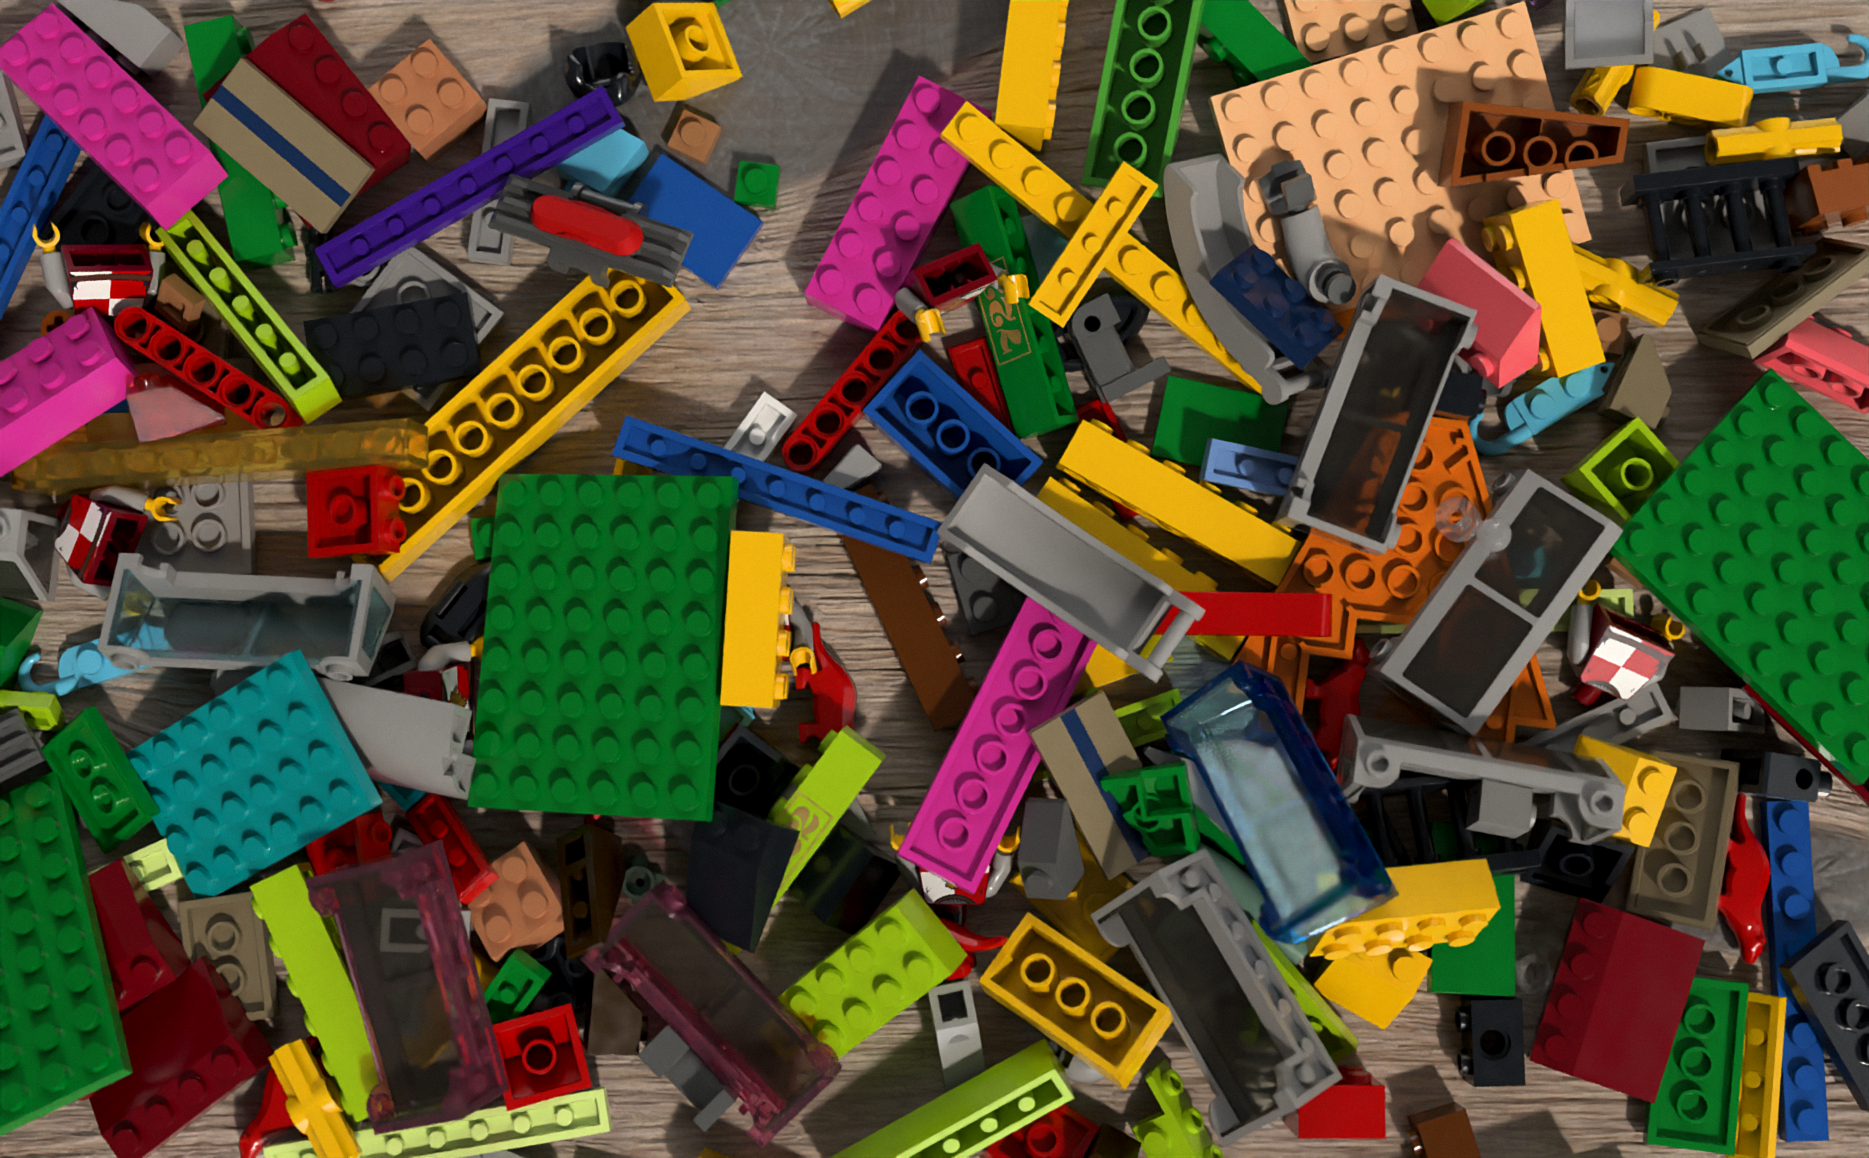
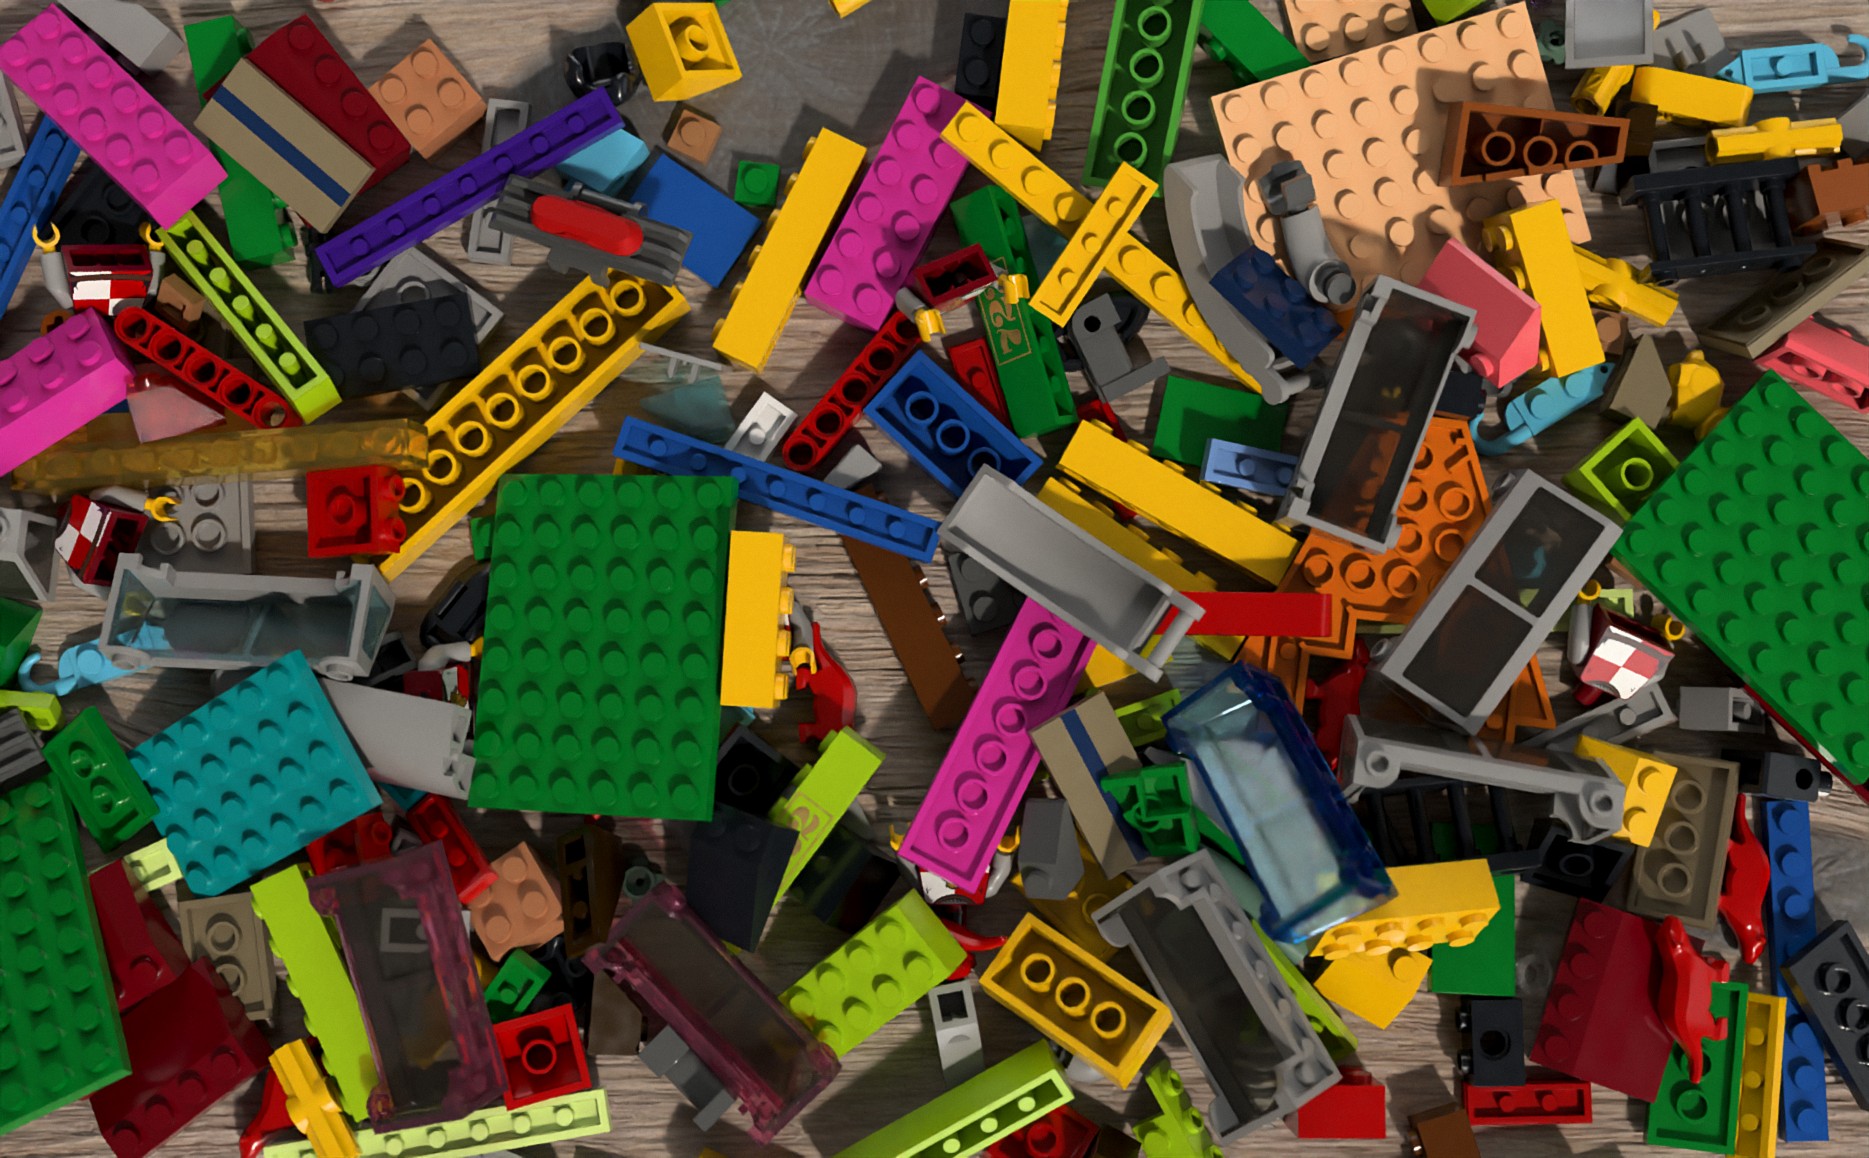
clear plate [1435,497,1512,552] -> none
light grey brick [1465,779,1537,839] -> none
none -> light grey piece [639,342,734,384]
none -> clear light blue slope [640,376,737,444]
none -> yellow brick [710,127,868,375]
none -> black brick [954,12,1006,113]
none -> red tile [1461,1078,1593,1126]
none -> sand green plate [1536,19,1565,66]
none -> dark brown slope [1591,99,1658,197]
none -> red animal [1654,915,1730,1084]
none -> yellow animal [1664,349,1731,442]

